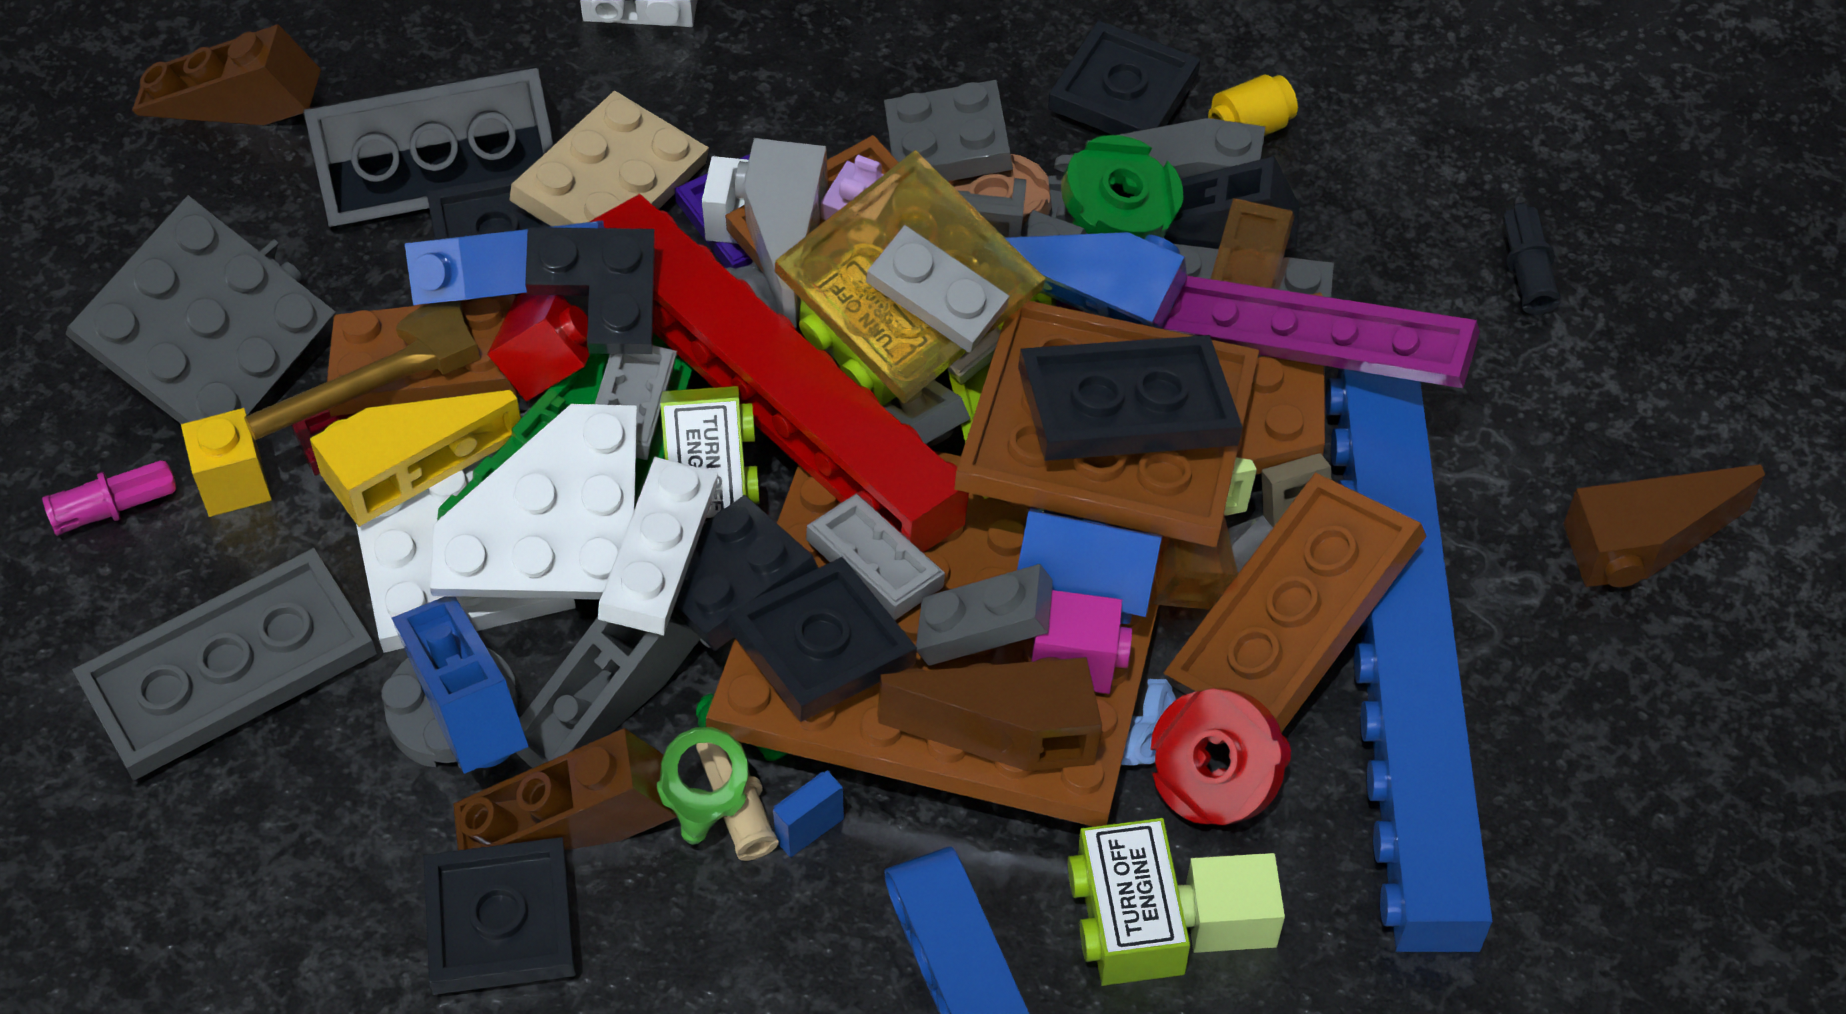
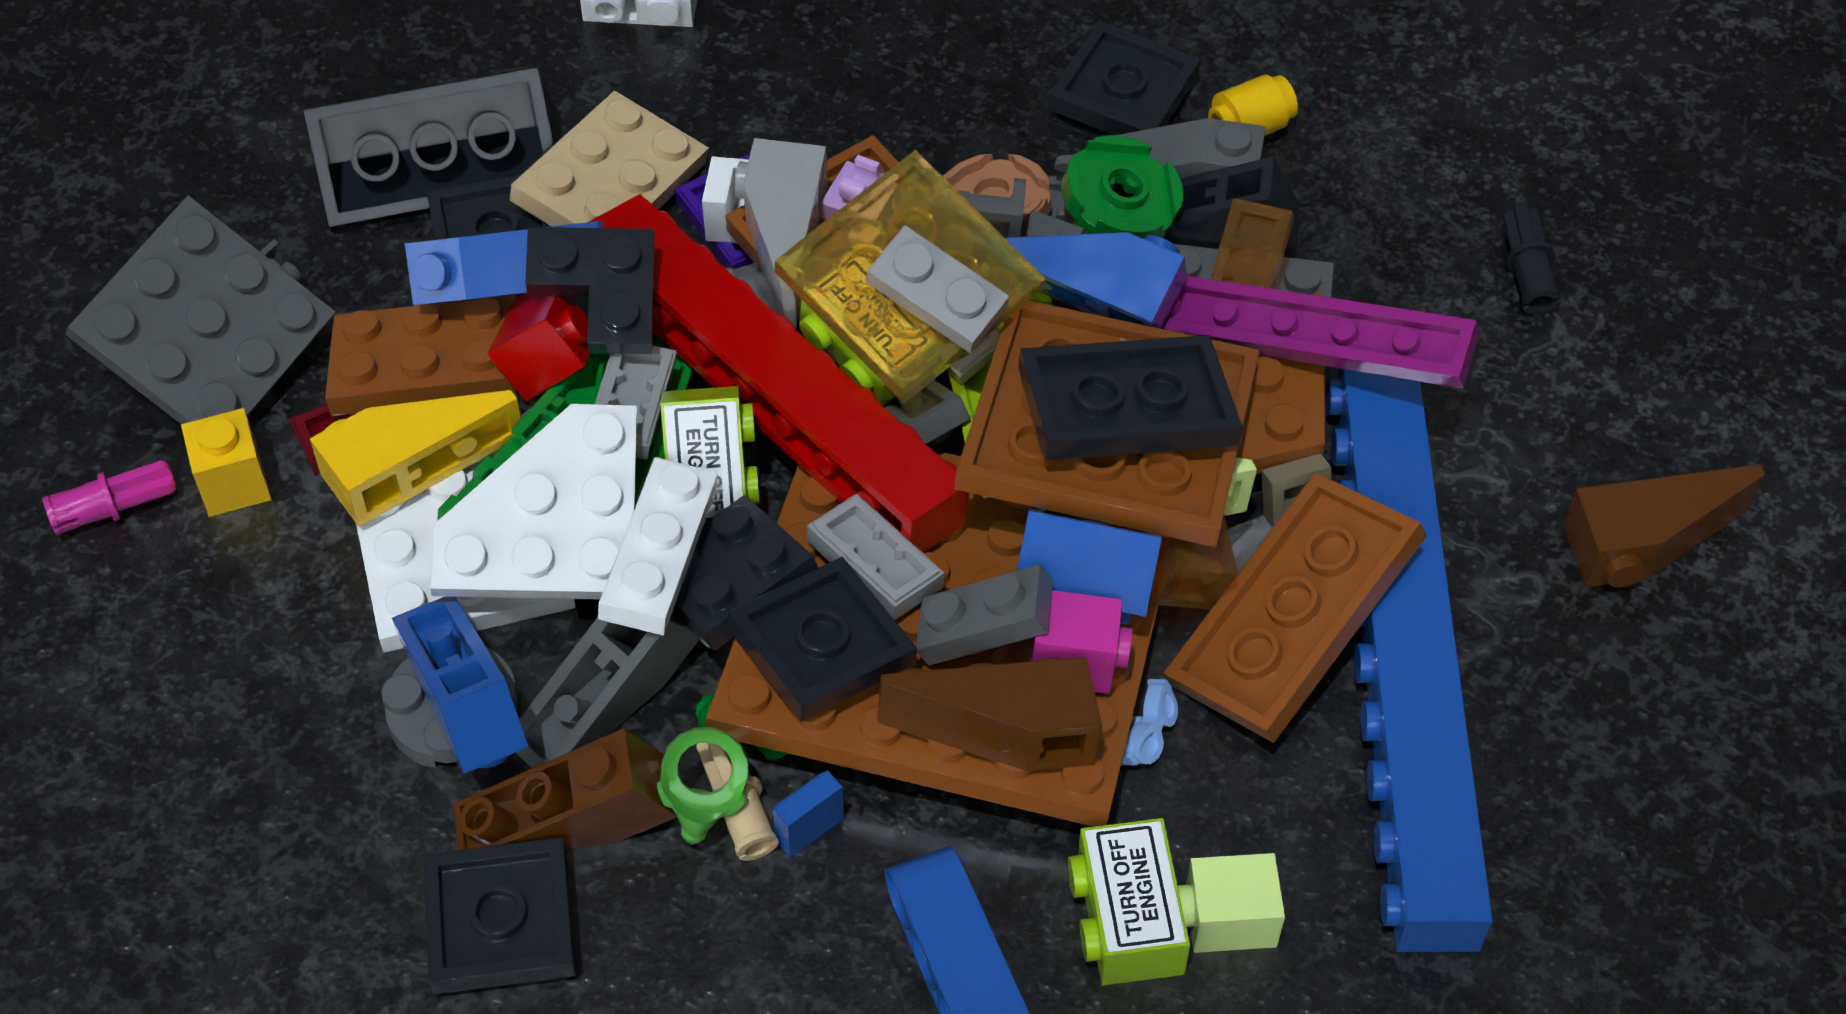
dark grey plate [72,548,377,781] -> none
reddish brown slope [132,24,321,126] -> none
pearl gold piece [244,301,480,440] -> none
dark grey plate [884,80,1013,186] -> none
red plate [1150,688,1291,825] -> none

